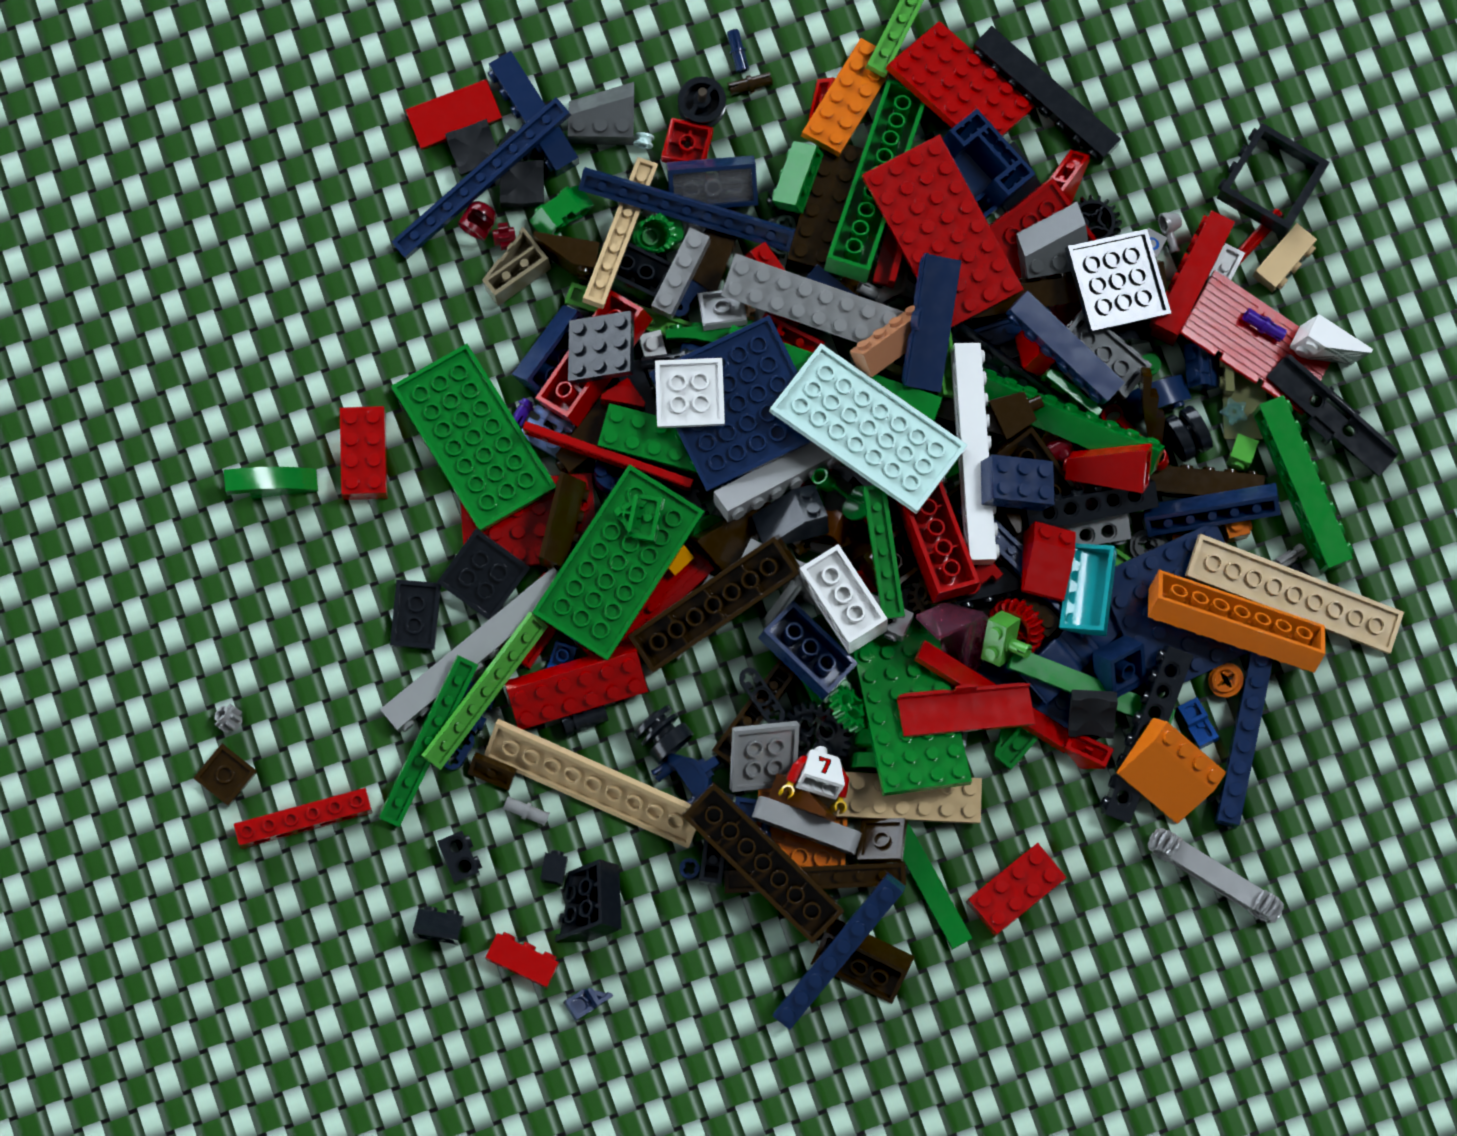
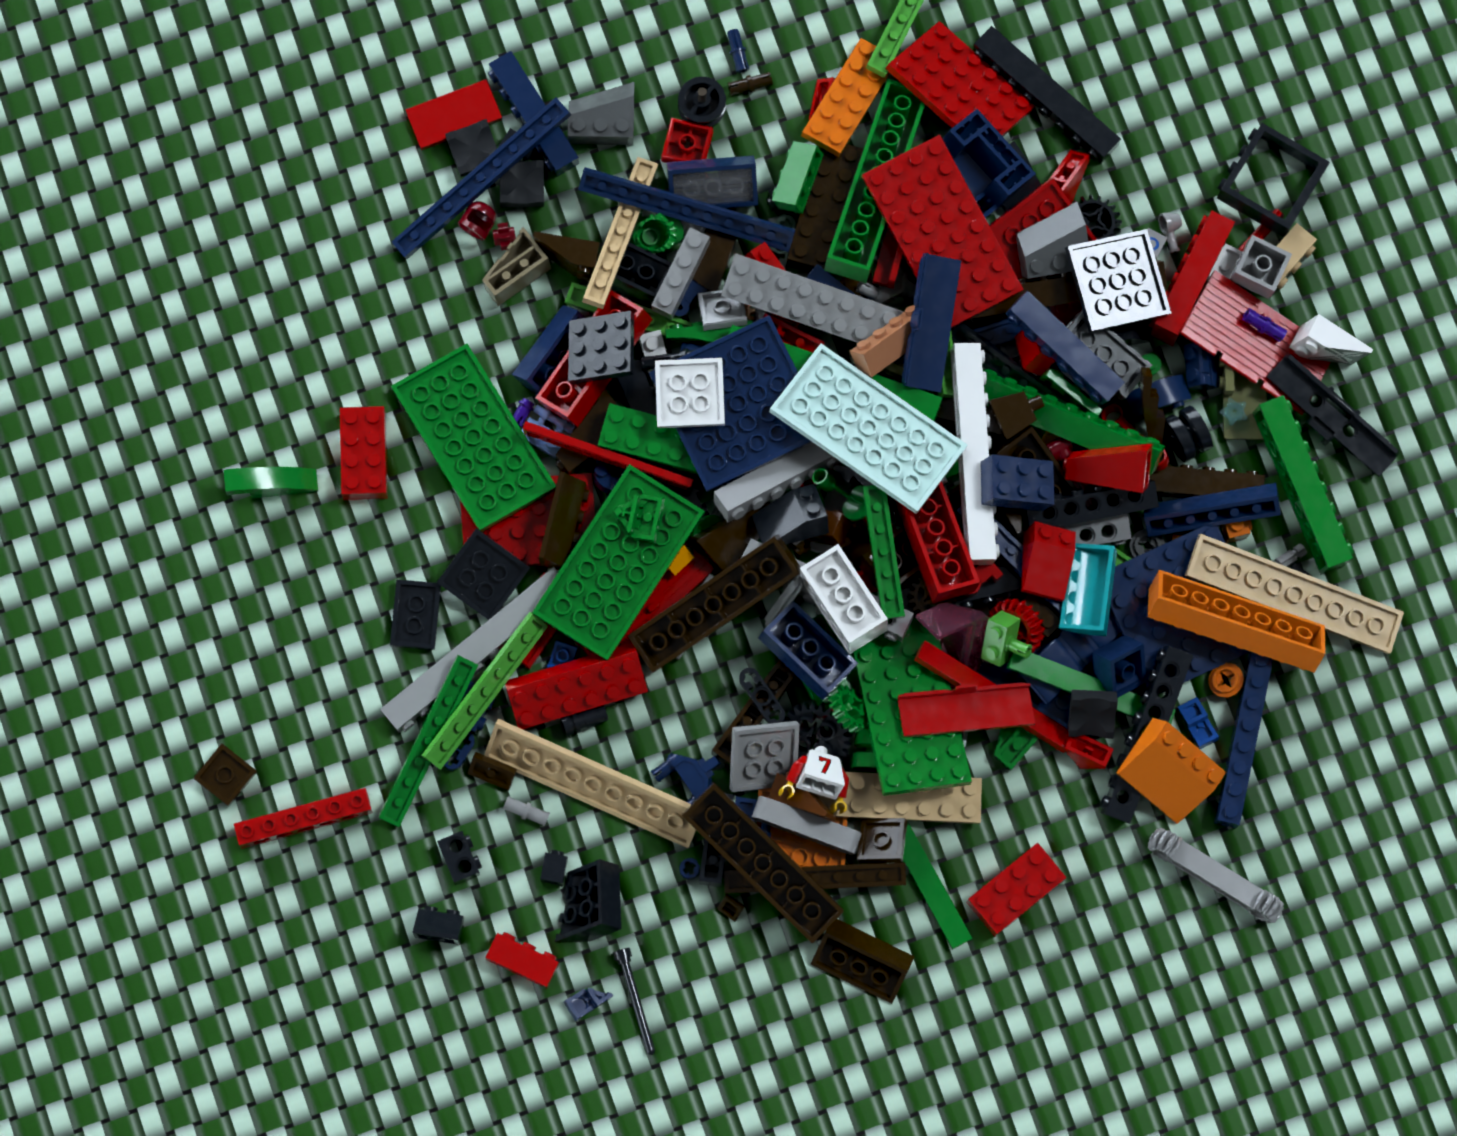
light grey gear [215,704,242,733] -> none
green brick [529,185,594,235] -> none
red slope [601,377,645,412] -> none
light aqua bush [634,132,654,149] -> none
black wheel [634,705,694,765] -> none
dark blue brick [772,873,906,1030] -> none
bright green brick [1226,433,1259,472] -> none
none -> black piece [612,947,655,1055]
none -> dark brown slope [717,894,745,922]
none -> light grey brick [1230,235,1292,299]

